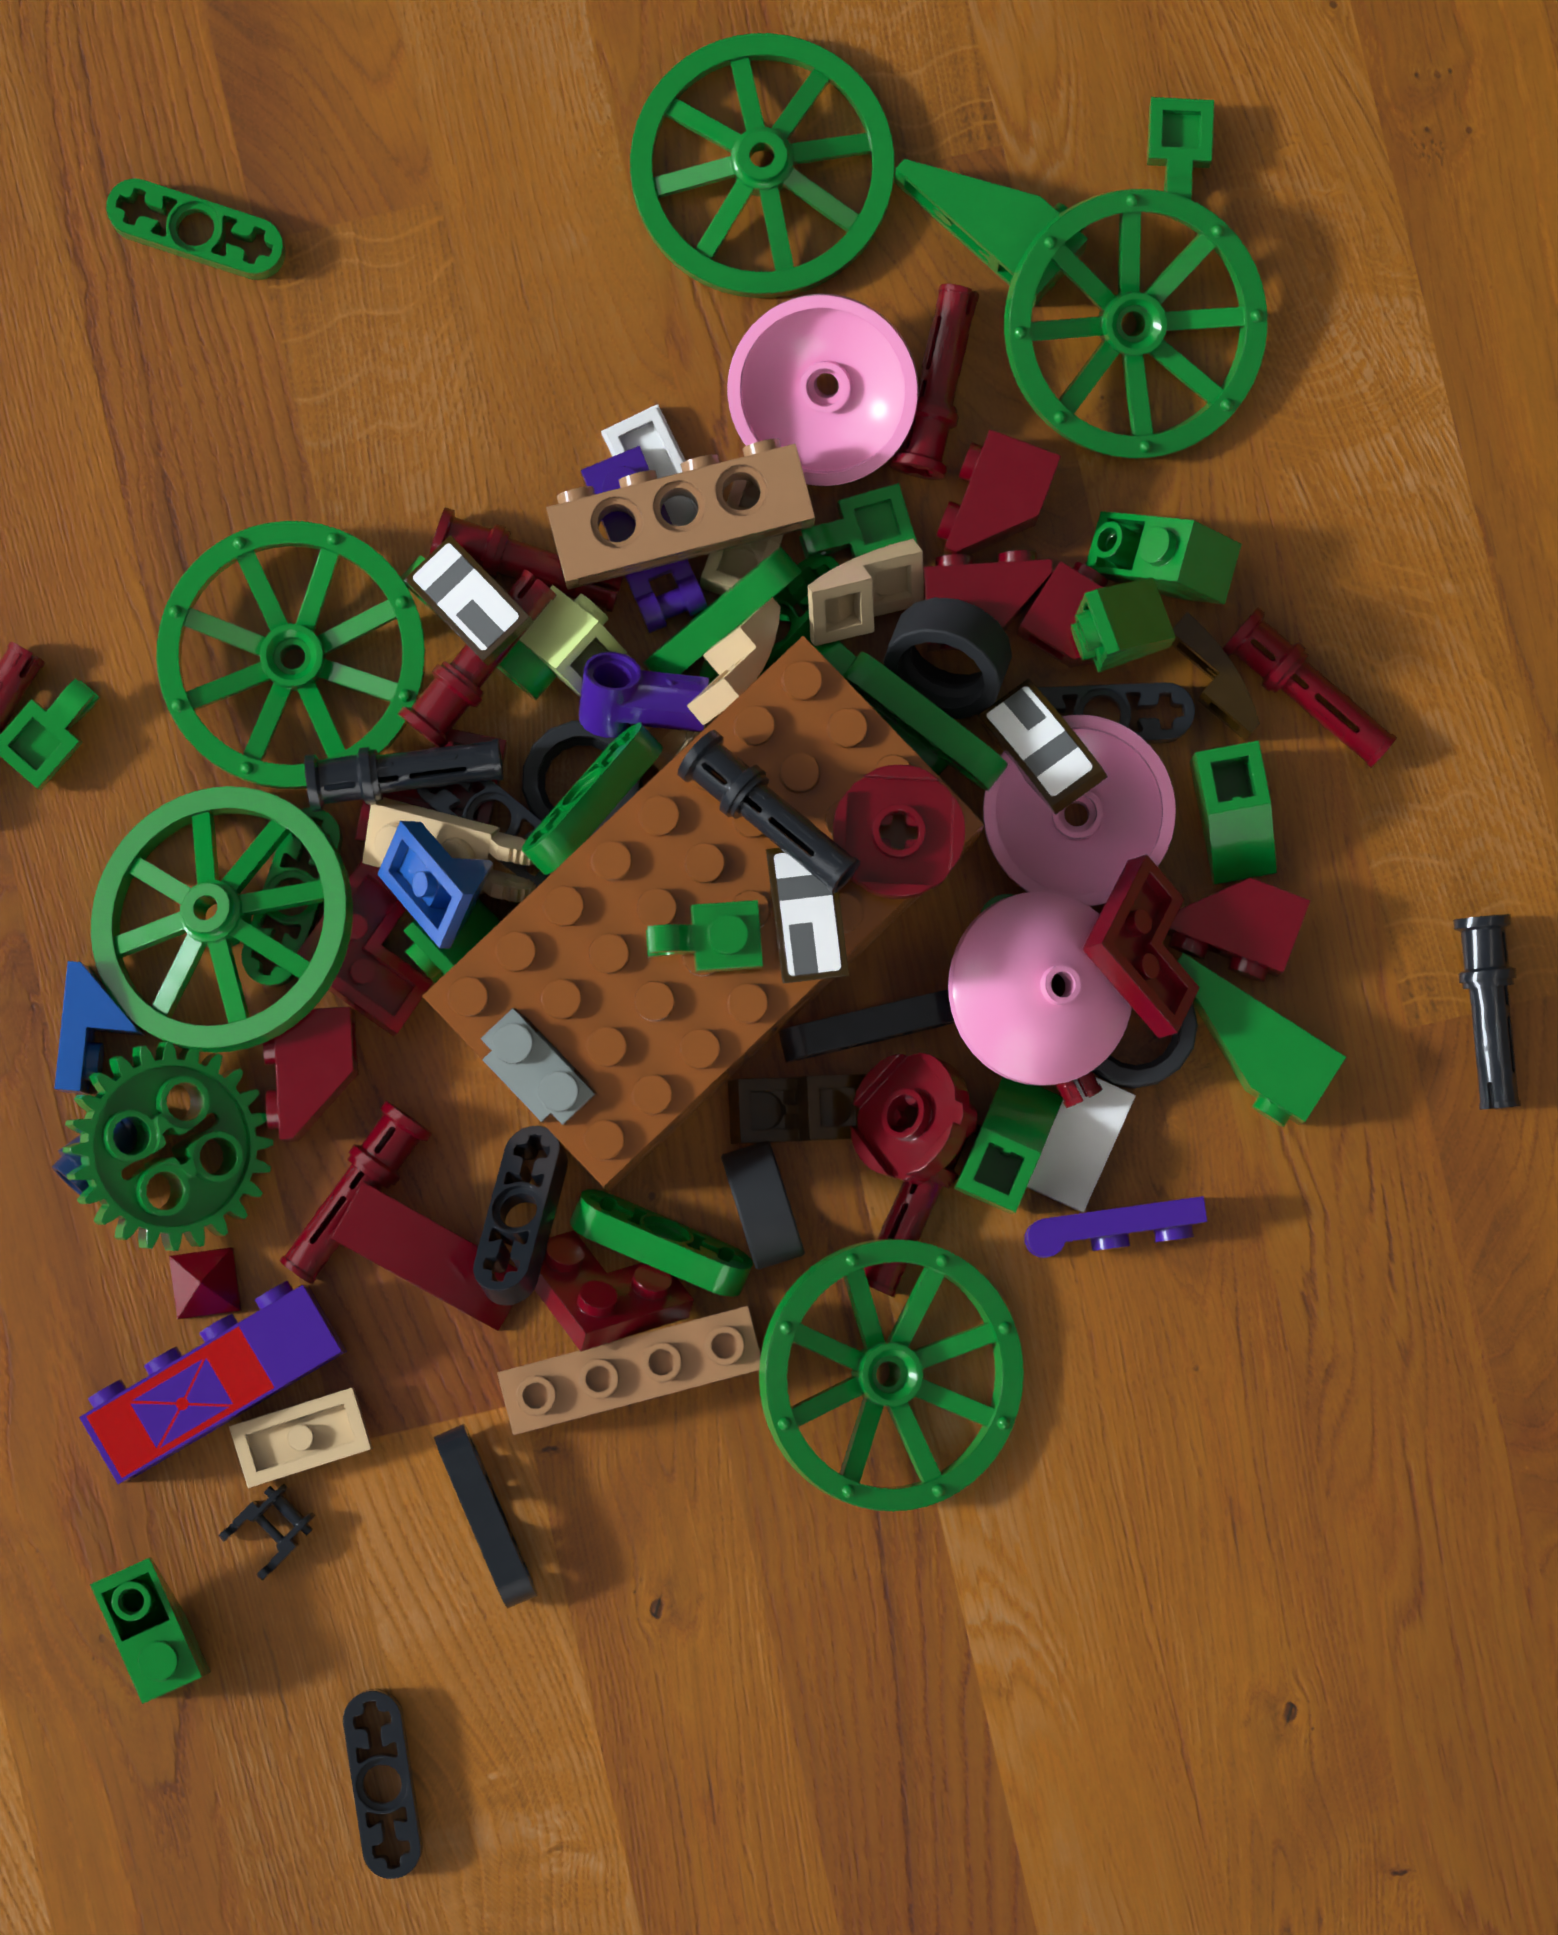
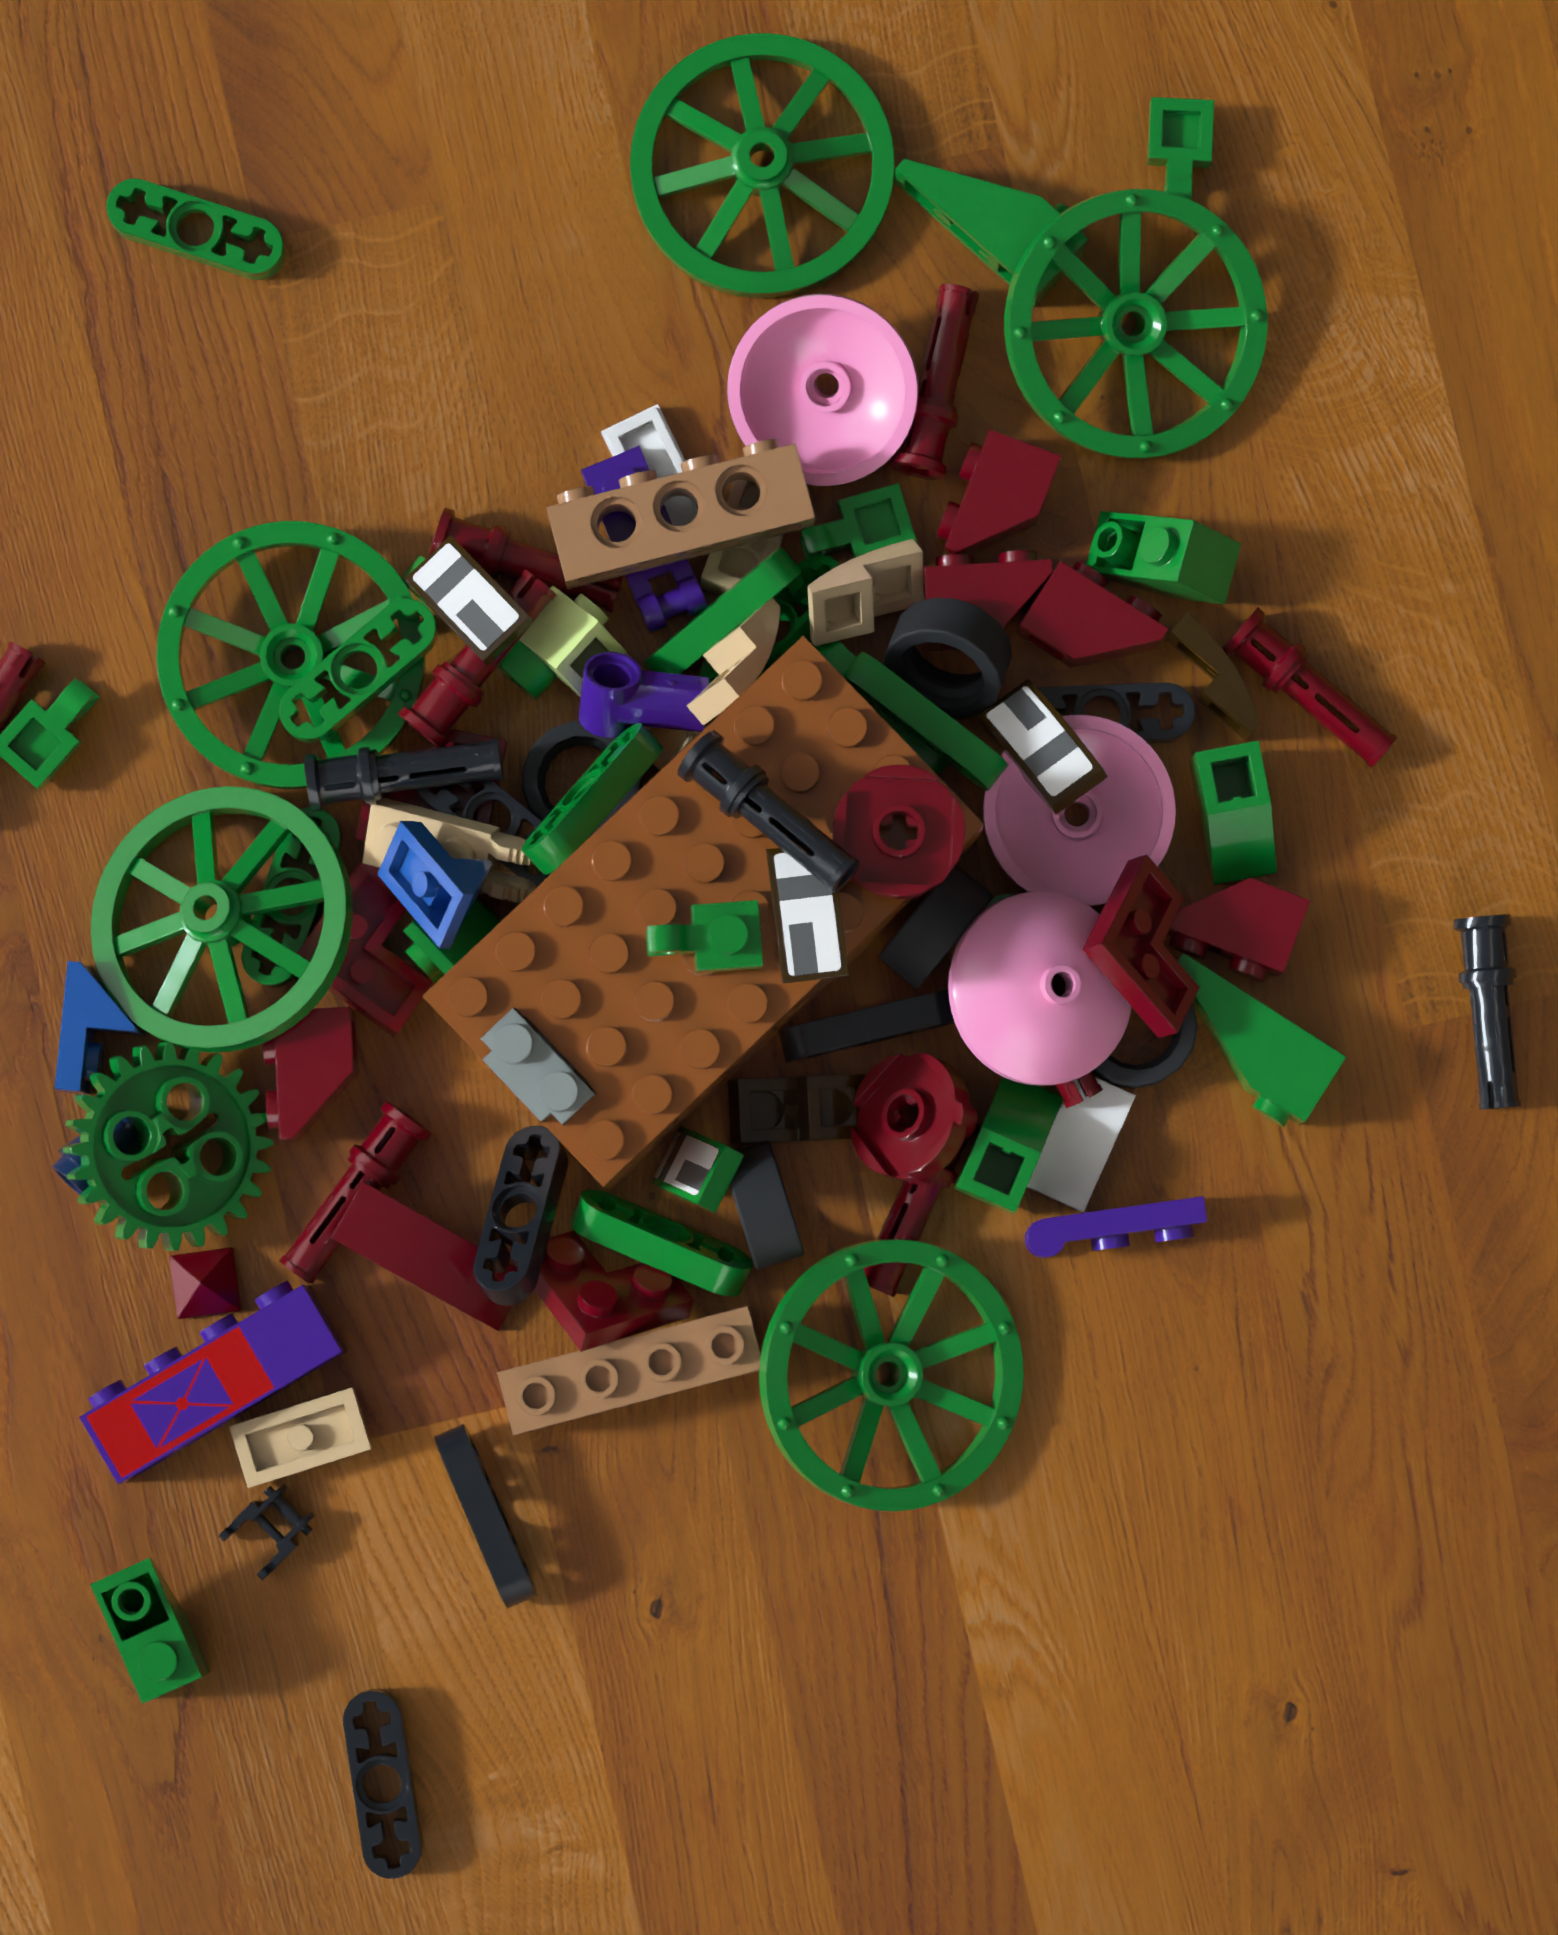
green slope [1071,577,1176,673] -> none
none -> green beam [279,598,438,743]
none -> slope [651,1126,744,1213]
none -> black tyre [879,865,993,988]

